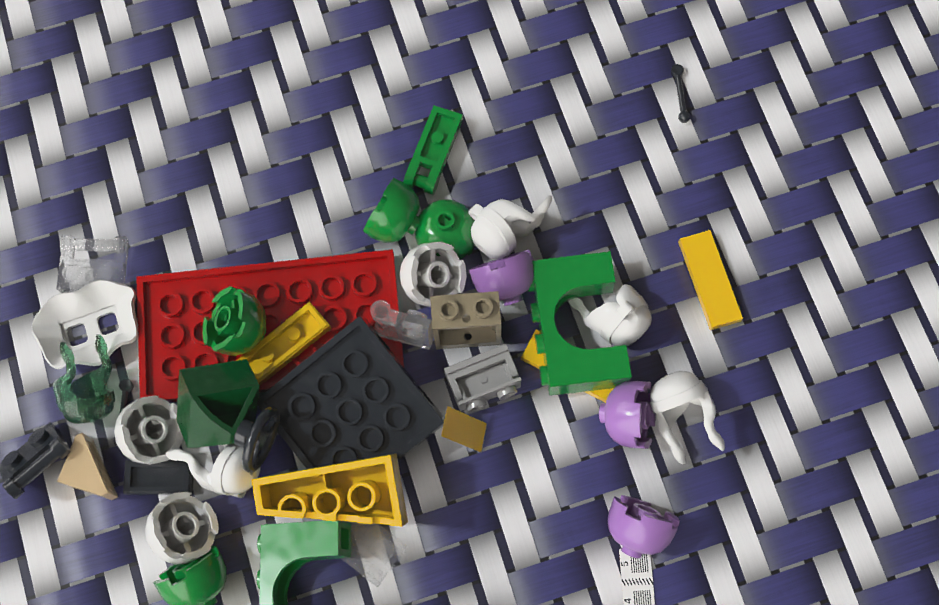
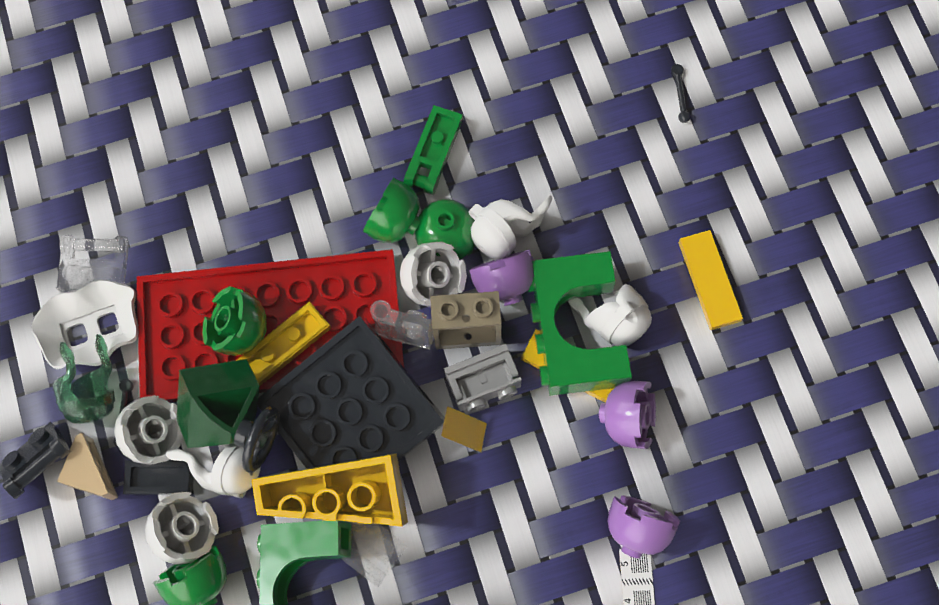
white hair [650,371,725,465] -> none

